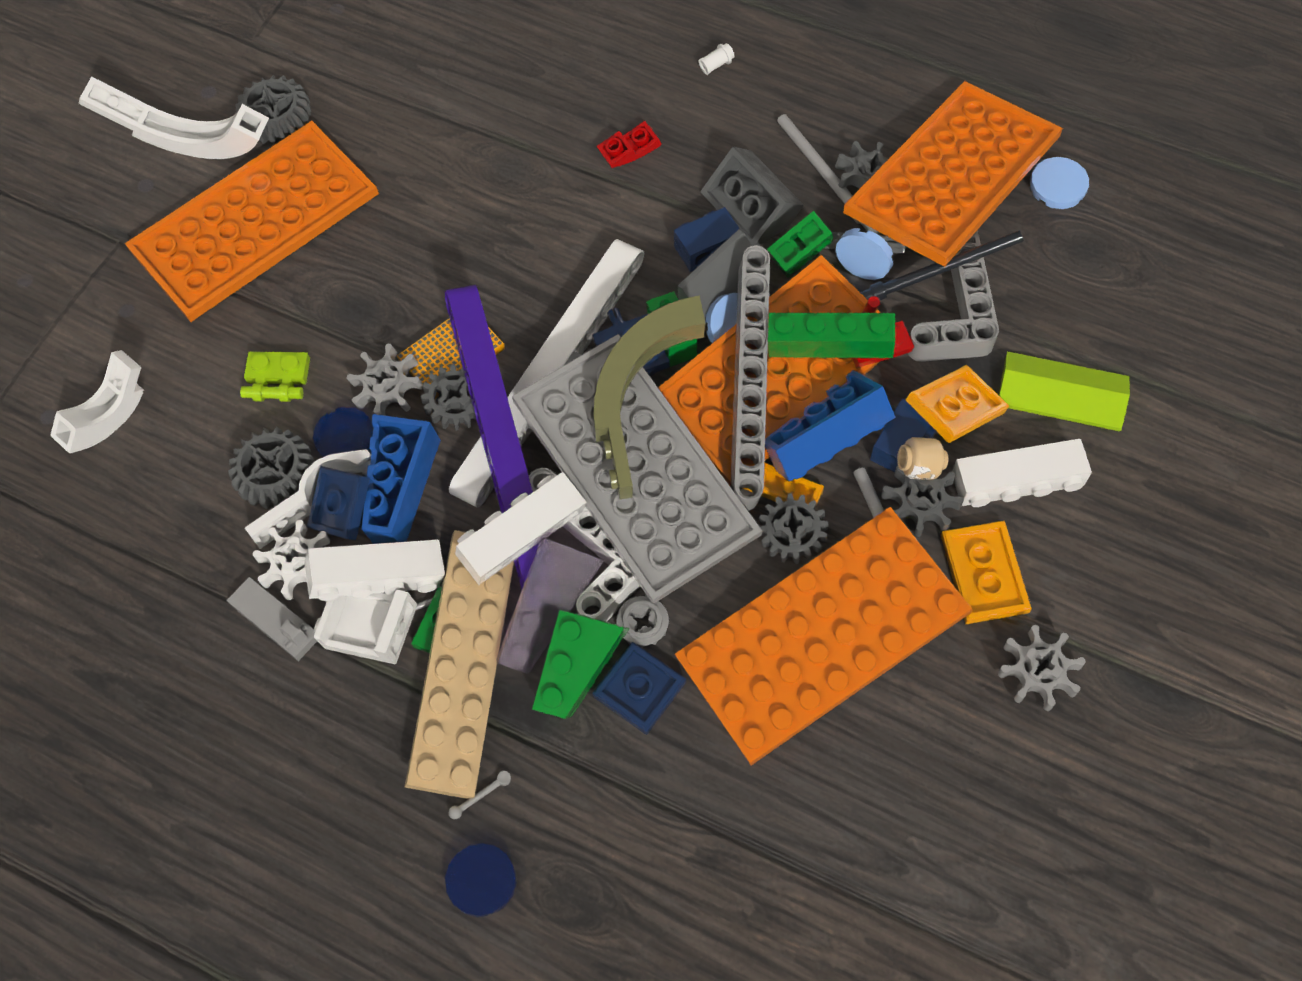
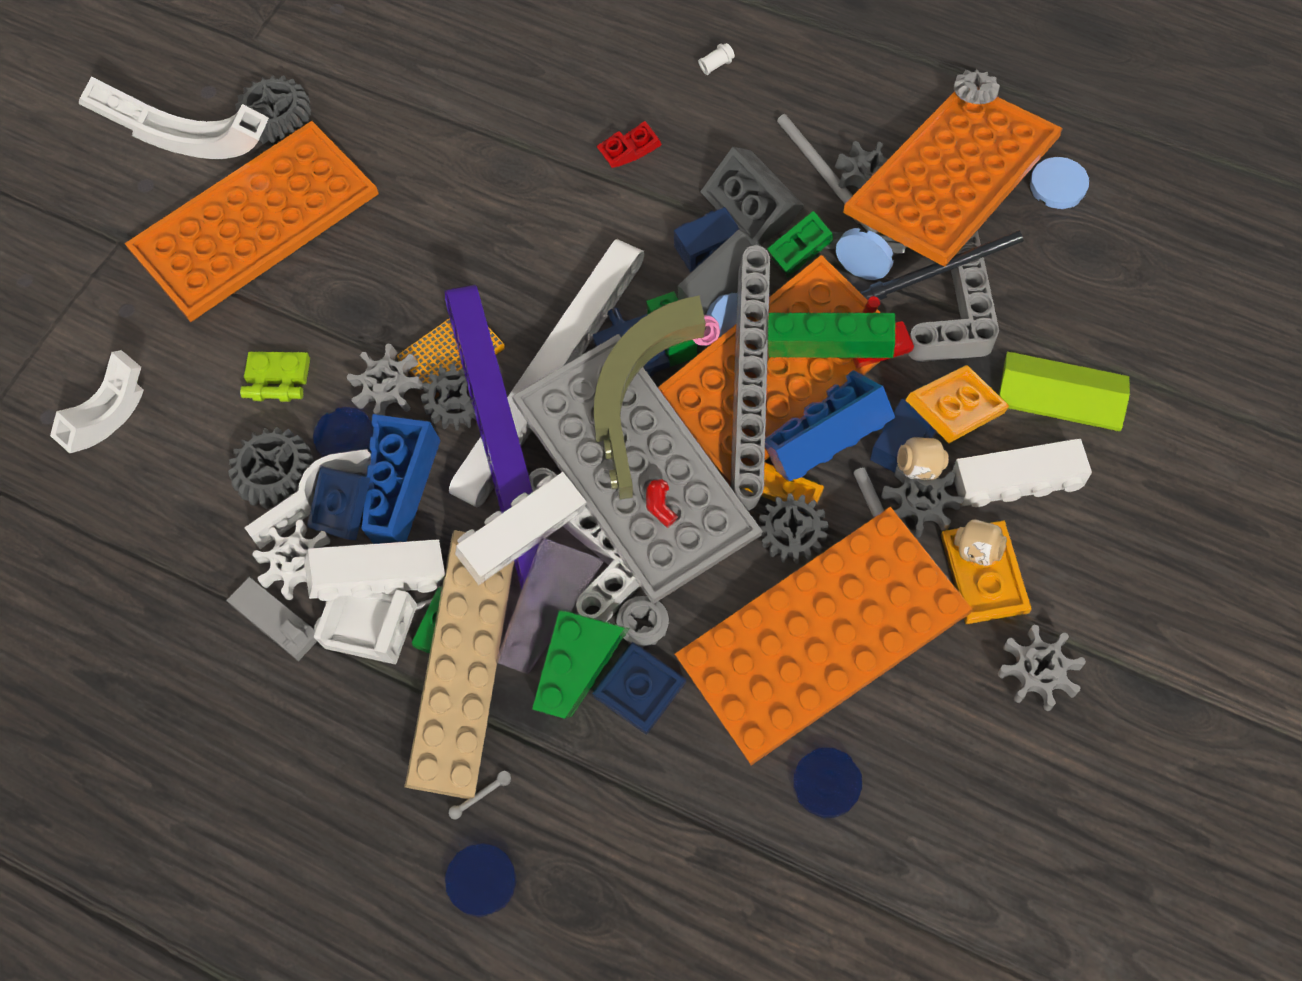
none -> red arm [646,479,678,528]
none -> bright pink plate [693,315,720,345]
none -> clear blue tile [793,748,862,818]
none -> light grey gear [954,69,1000,104]
none -> tan head [954,519,1007,566]

